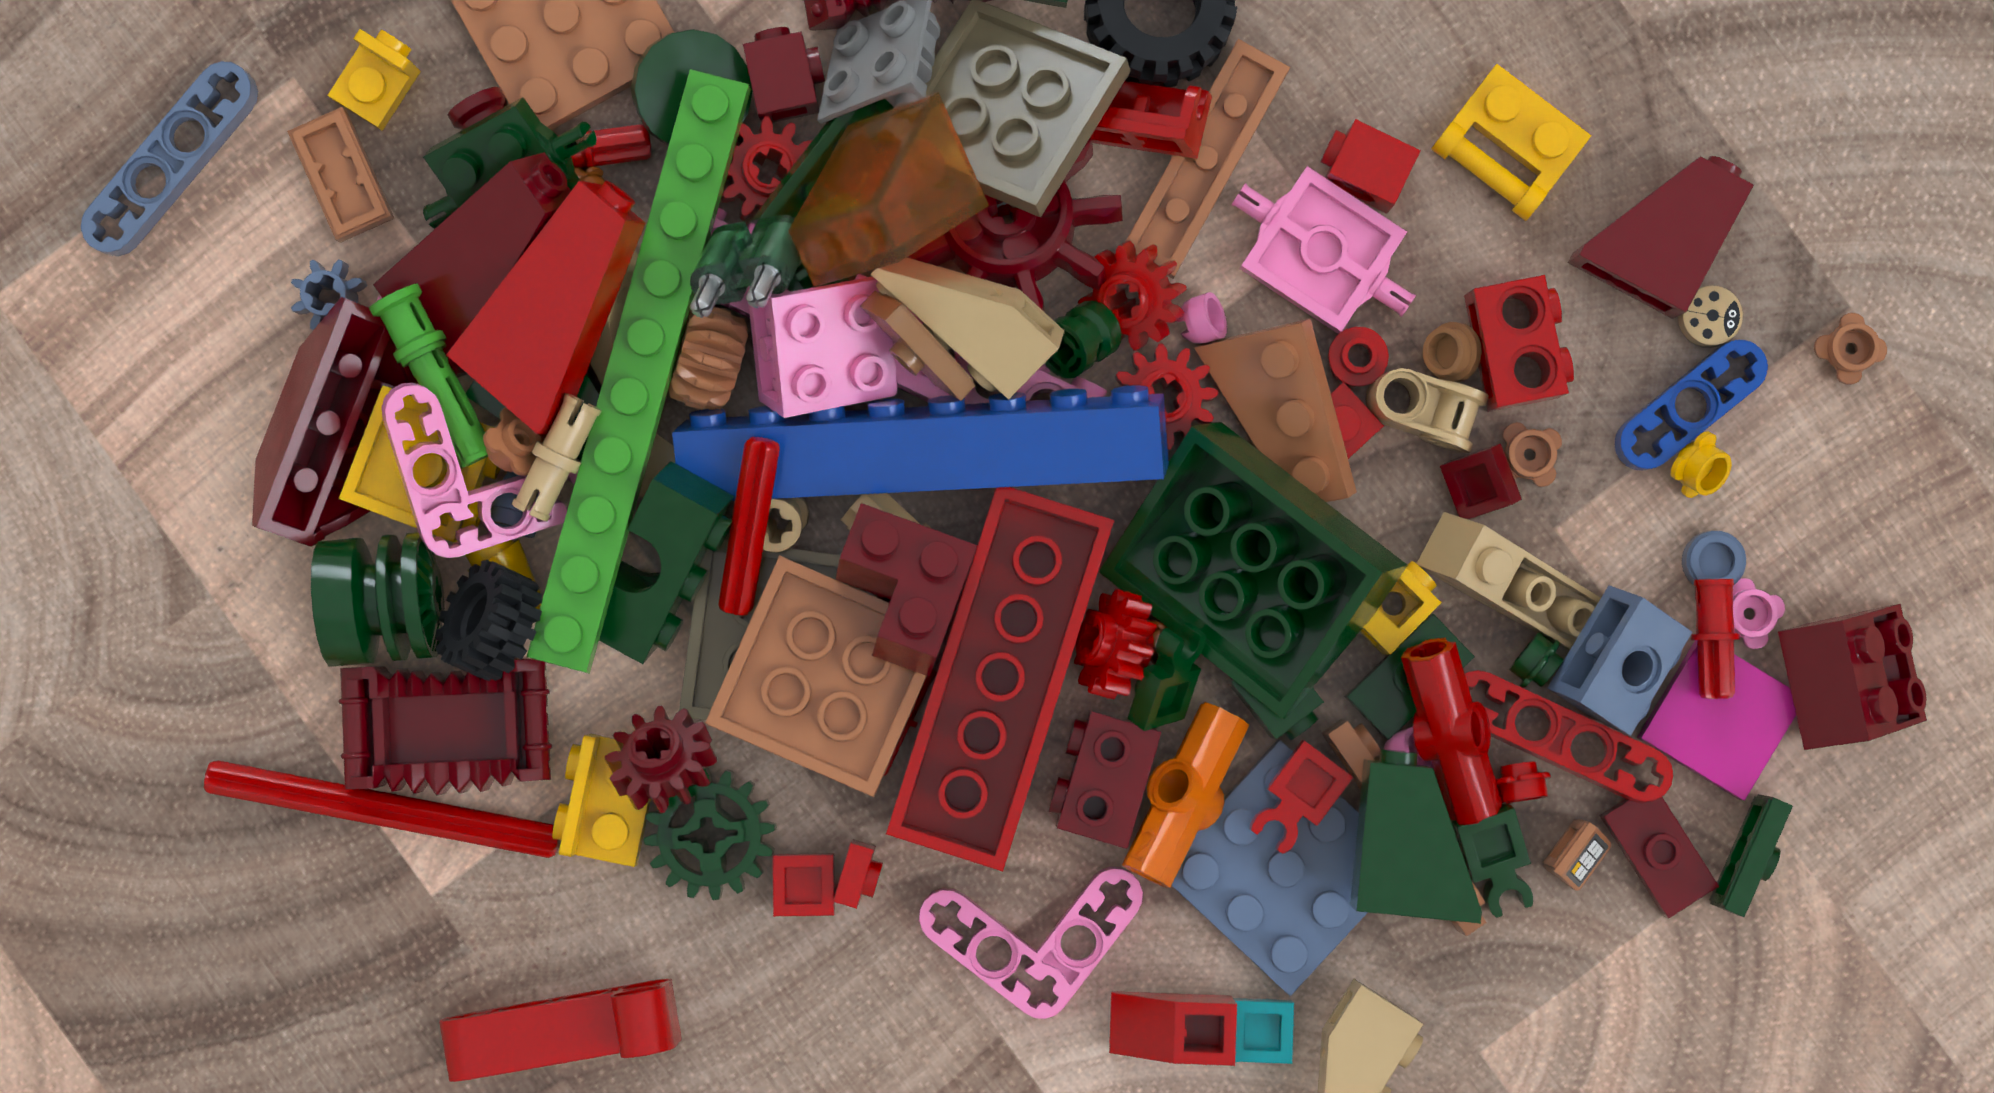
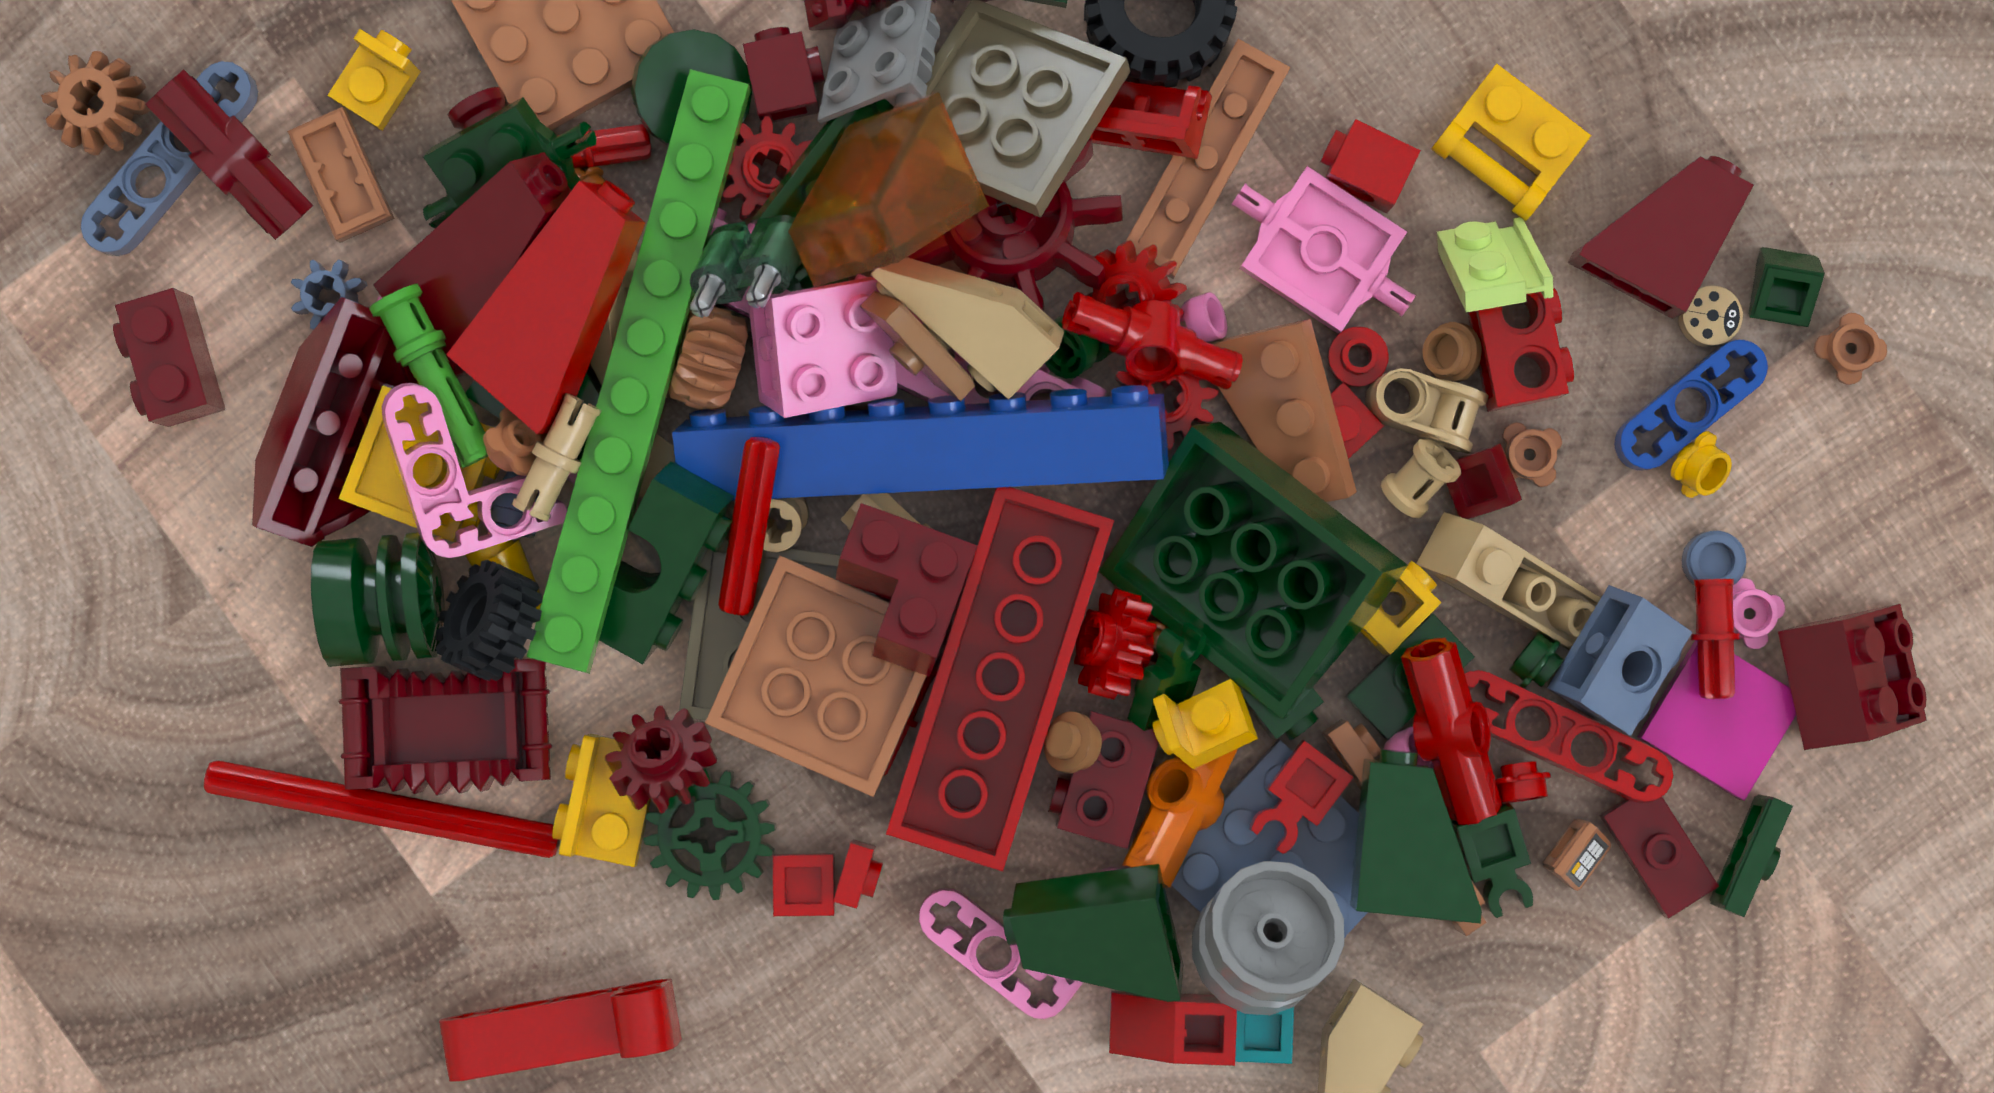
none -> nougat gear [41,51,150,155]
none -> dark red brick [113,288,226,427]
none -> dark red piece [145,69,313,240]
none -> dark green slope [1003,864,1184,1002]
none -> medium nougat plate [1044,711,1102,773]
none -> red pin [1062,292,1243,390]
none -> yellow bracket [1153,679,1258,769]
none -> light grey wheel [1192,861,1344,1015]
none -> tan bush [1381,438,1461,518]
none -> yellowish green plate [1437,217,1553,312]
none -> dark green slope [1748,247,1825,327]

